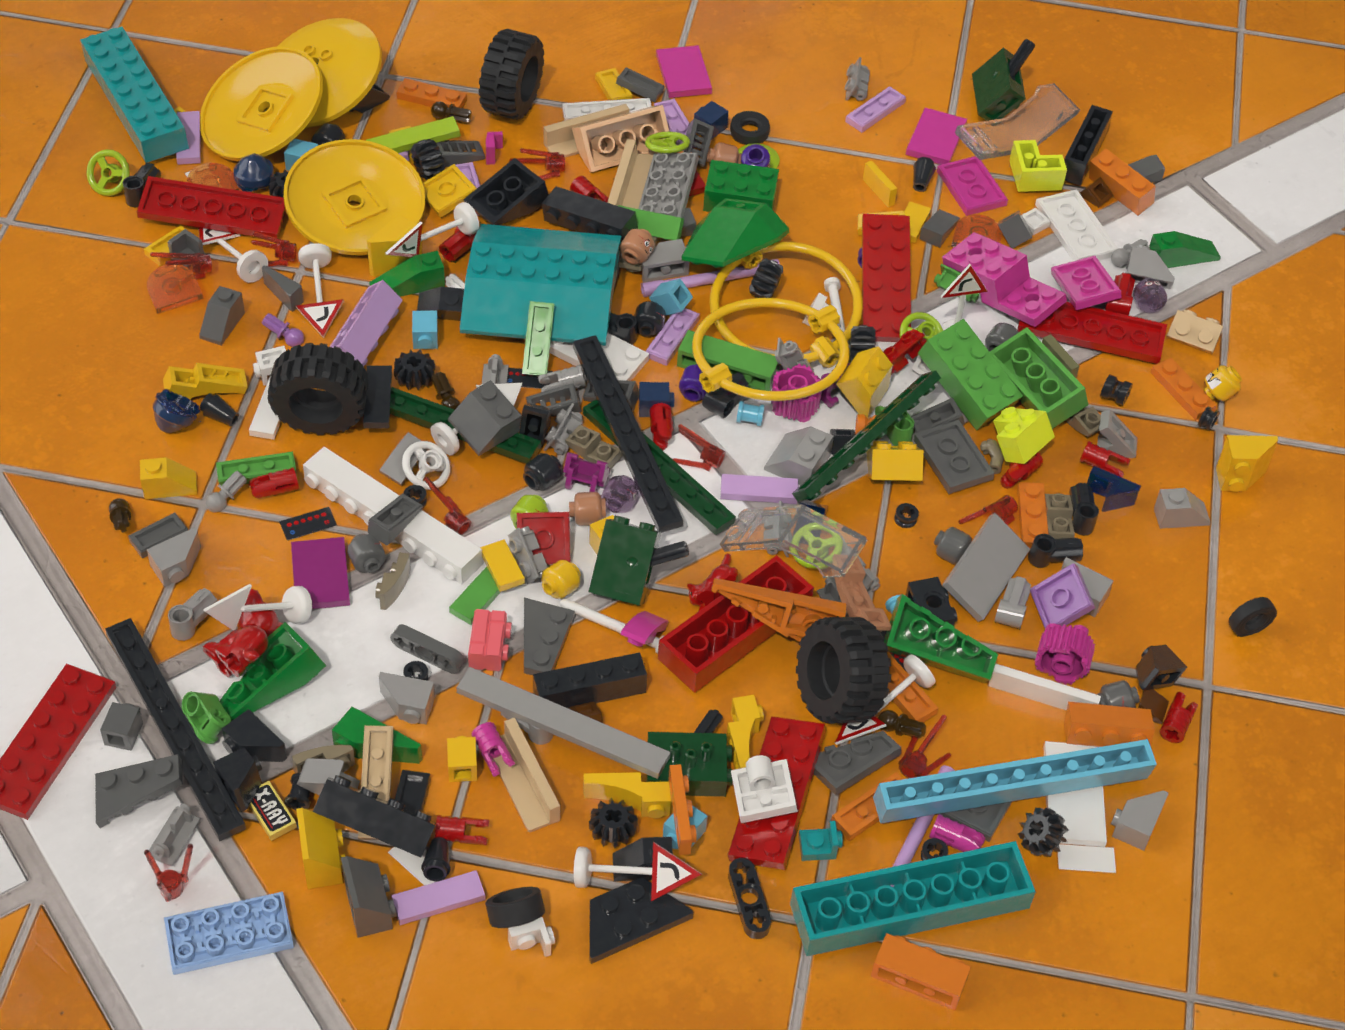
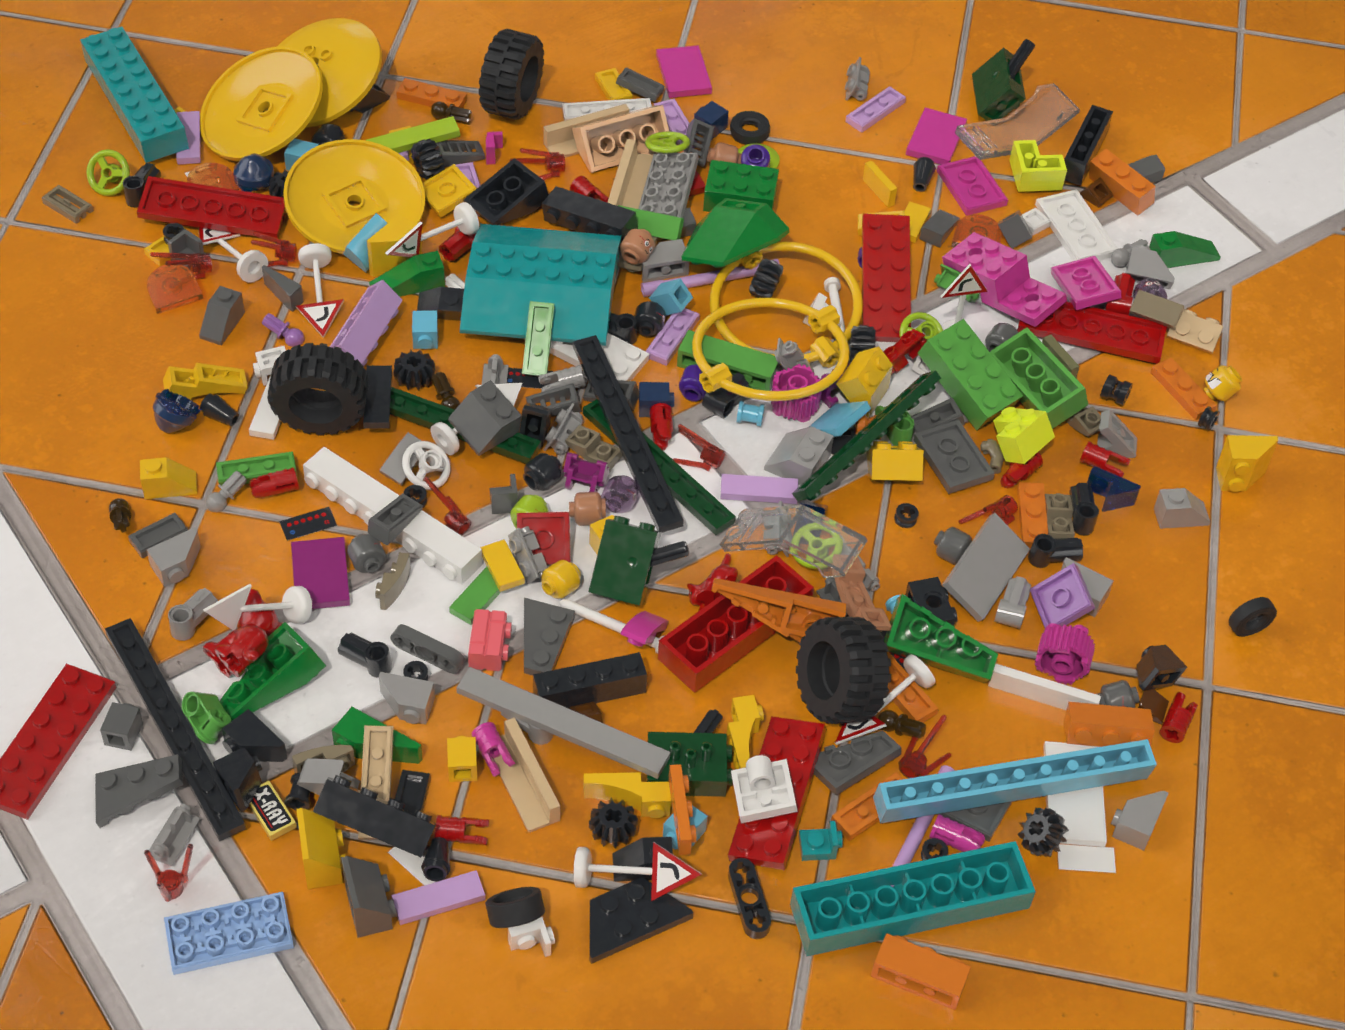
none -> dark tan tile [42,185,93,224]
none -> black bush [163,223,184,245]
none -> black piece [338,632,392,678]
none -> medium azure brick [344,213,388,273]
none -> dark grey panel [489,474,518,514]
none -> medium azure tile [809,401,871,437]
none -> dark tan tile [1129,290,1184,329]

